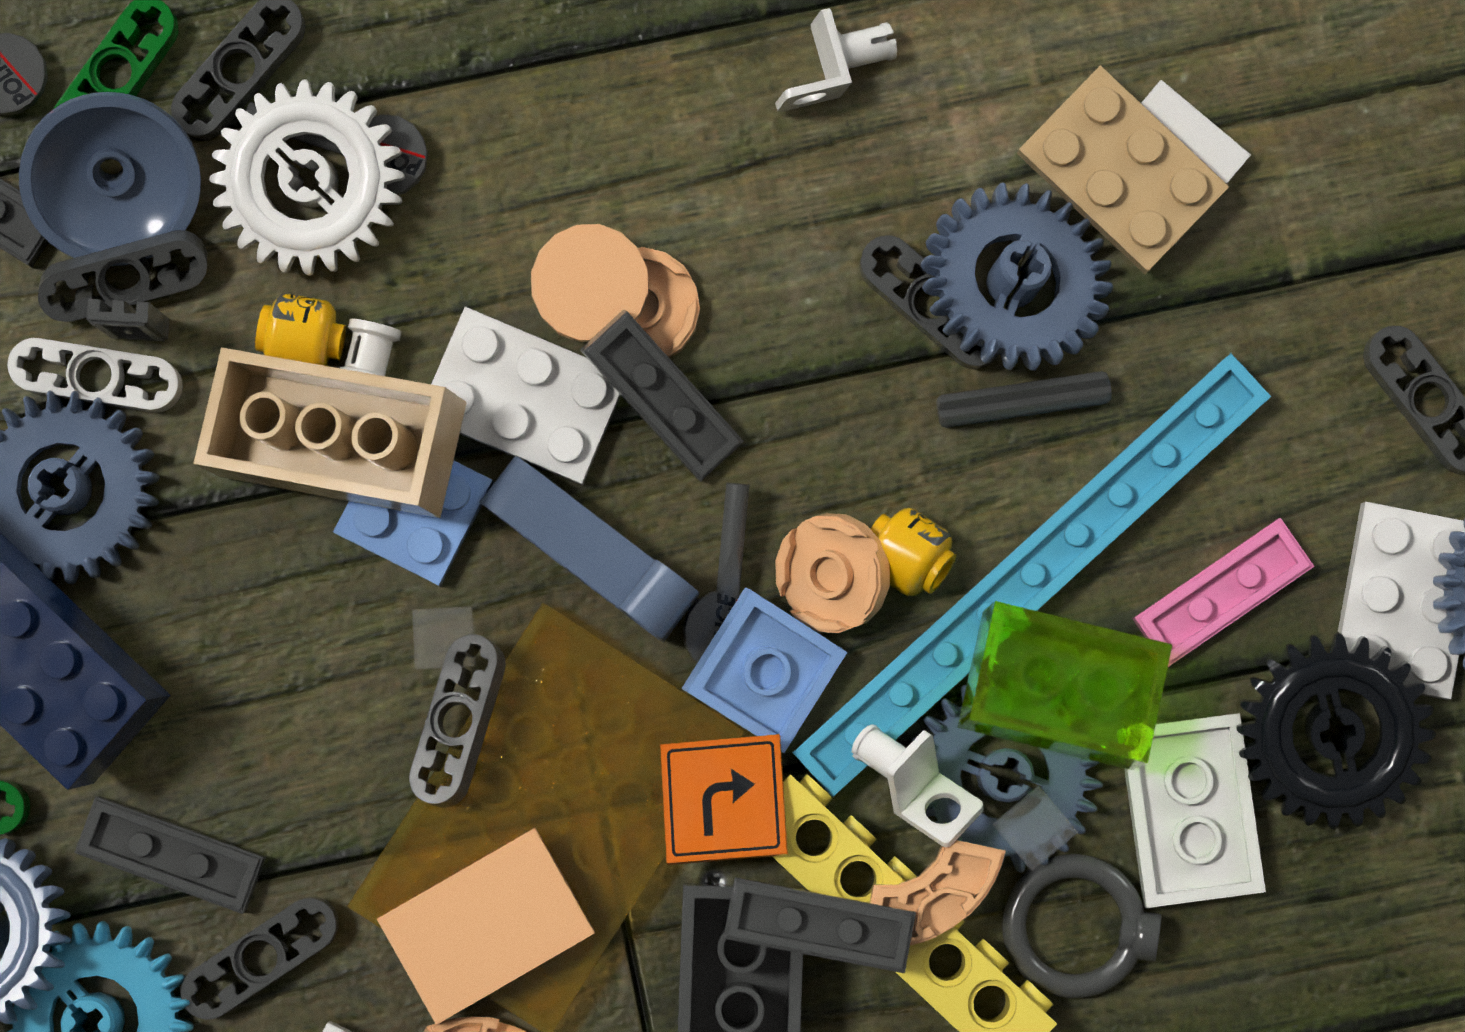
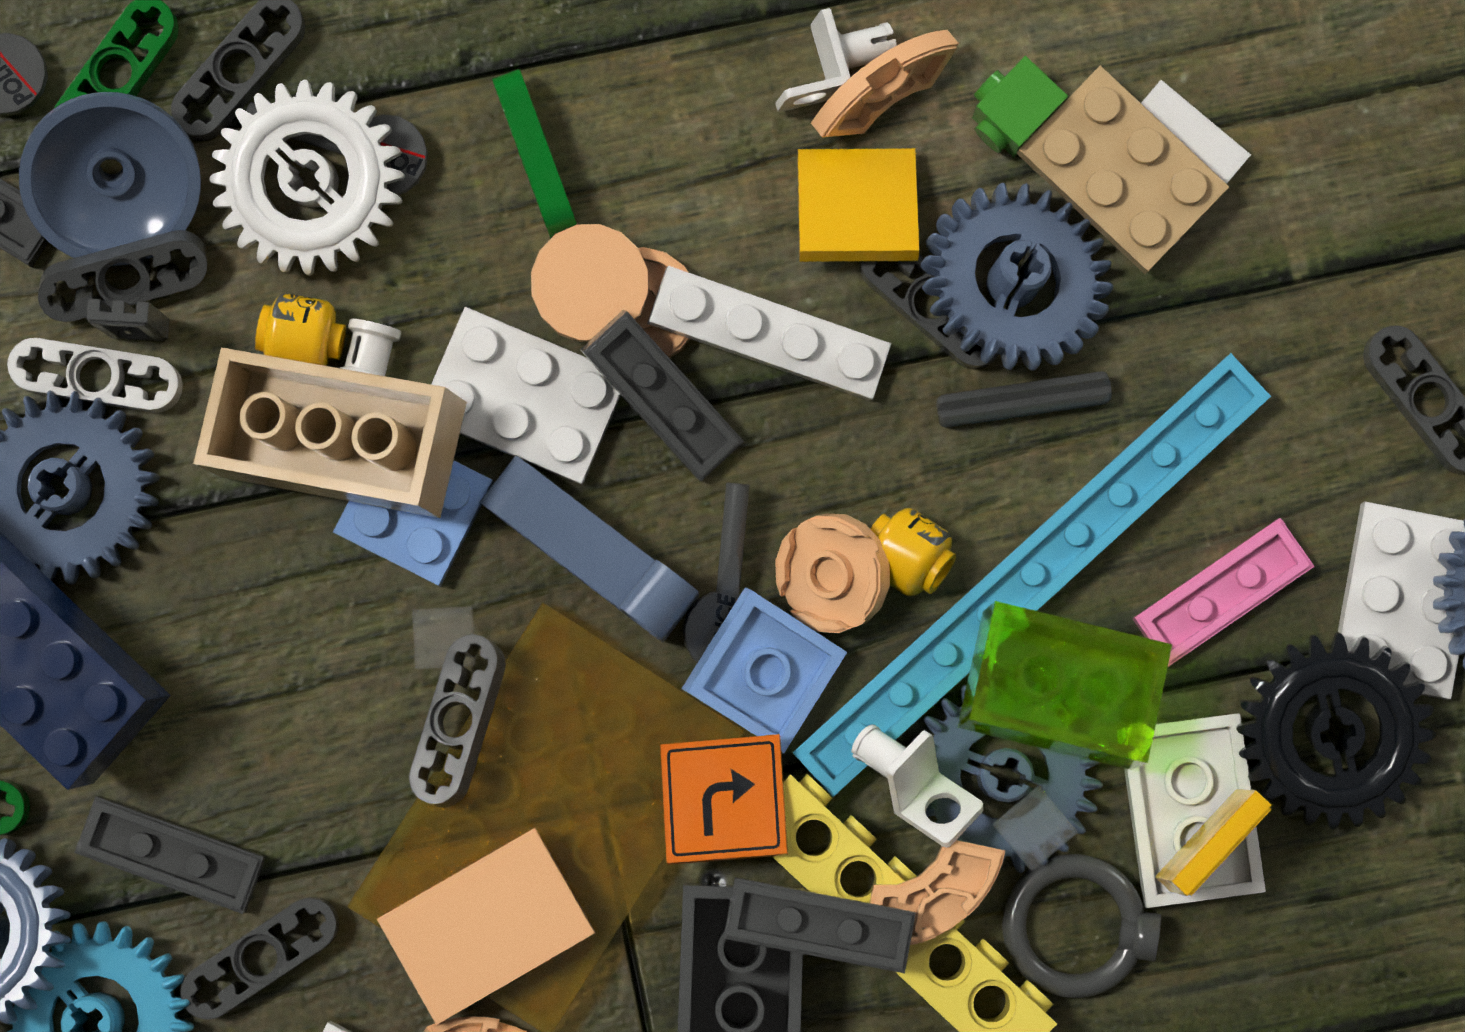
none -> green beam [492,69,577,238]
none -> white plate [647,266,891,401]
none -> yellow tile [797,148,919,262]
none -> light nougat tile [811,29,959,137]
none -> bright green brick [972,55,1068,157]
none -> yellow tile [1155,789,1272,896]

